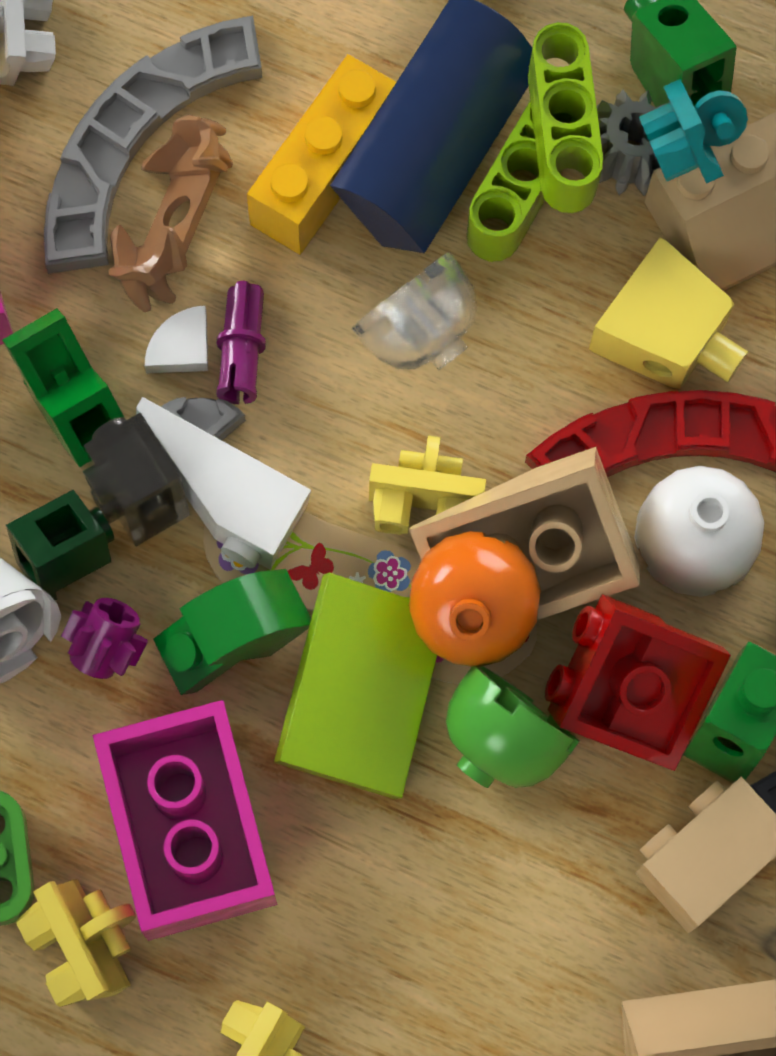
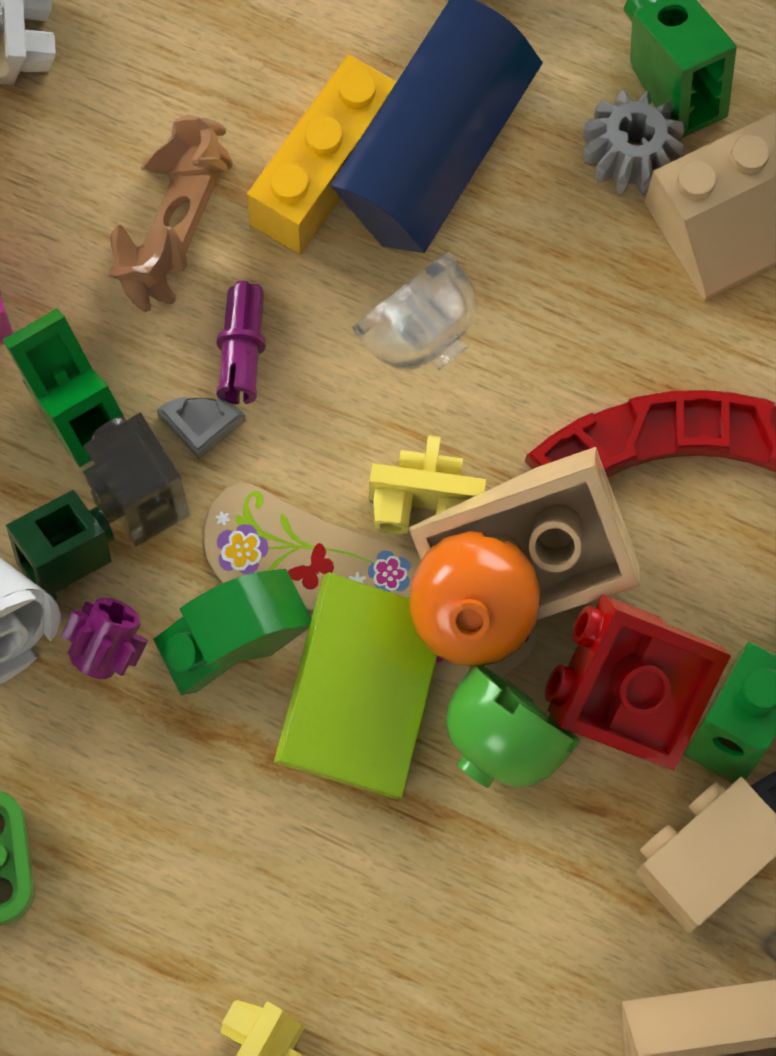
light yellow hips [16,879,136,1007] -> none
light grey tile [44,15,262,274] -> none
dark pink brick [92,700,278,941] -> none
white slope [136,397,311,570] -> none
white tile [144,306,208,374] -> none
lime beam [466,101,577,262] -> none
lime beam [528,22,603,213] -> none
light yellow torso [589,237,749,389] -> none
white cylinder [634,466,764,597] -> none
teal hips [639,79,748,184] -> none

